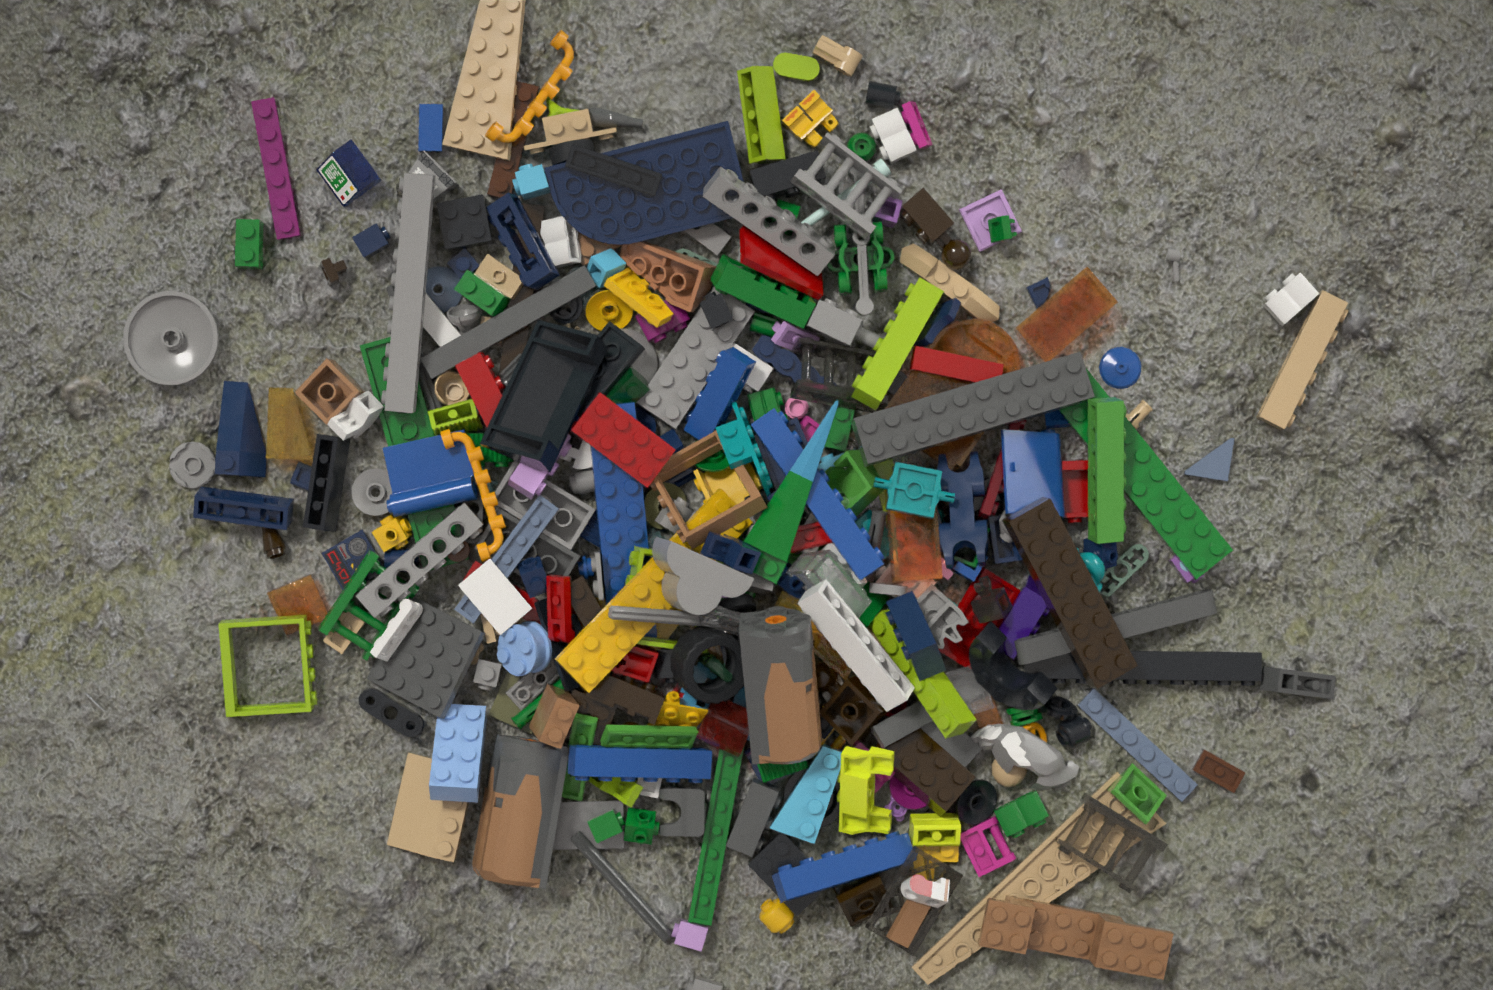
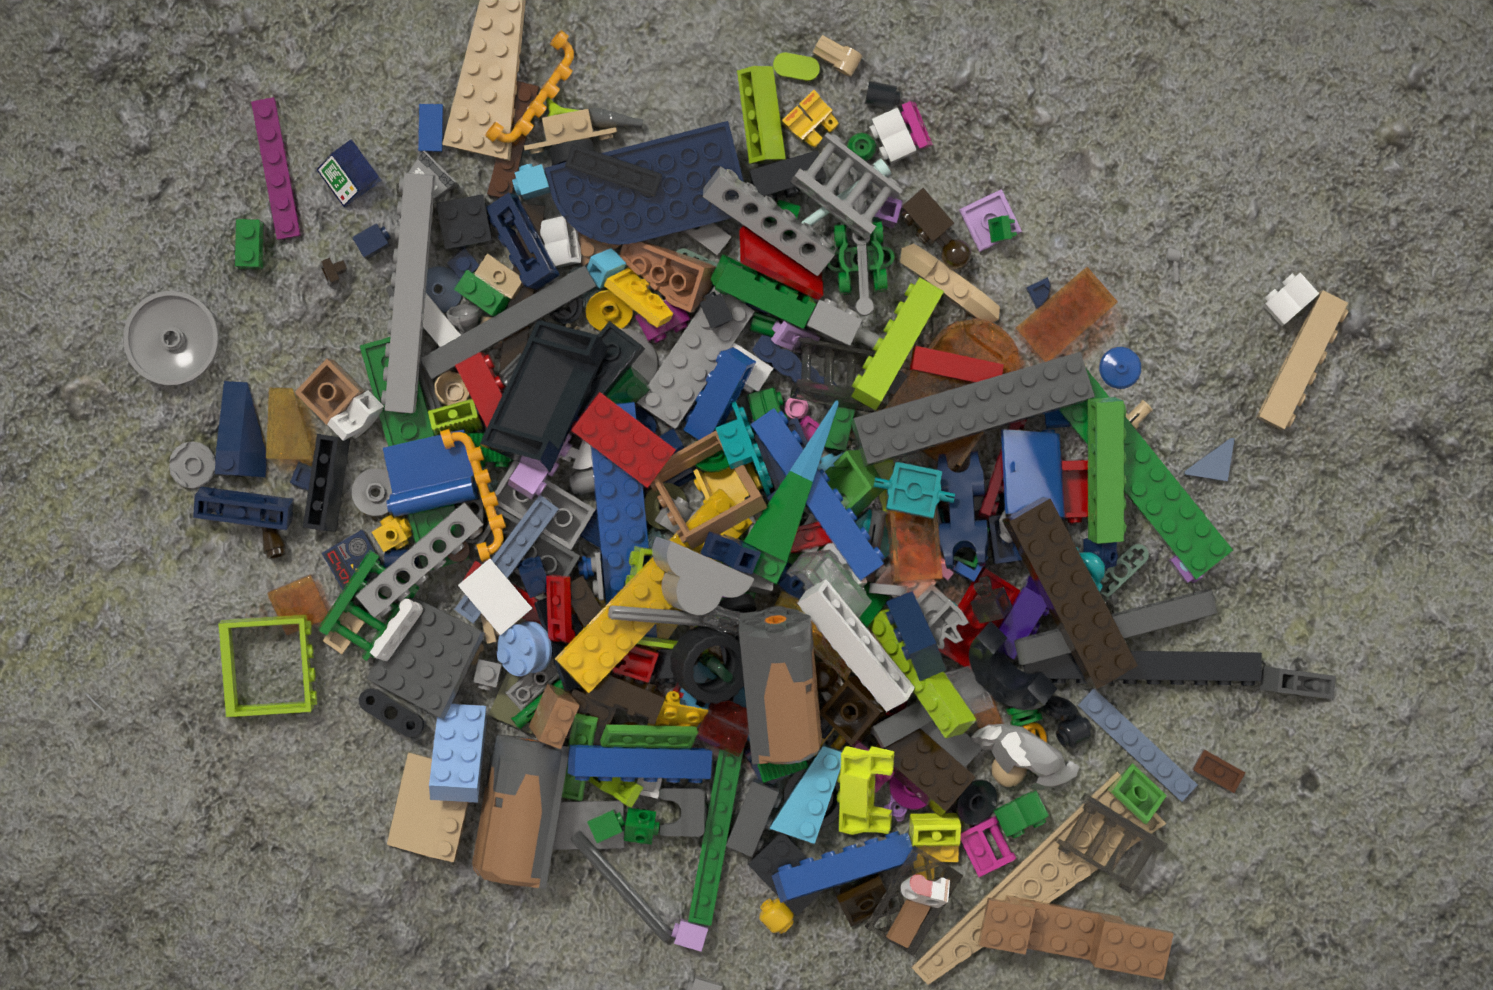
dark blue tile [912,297,961,349] -> none

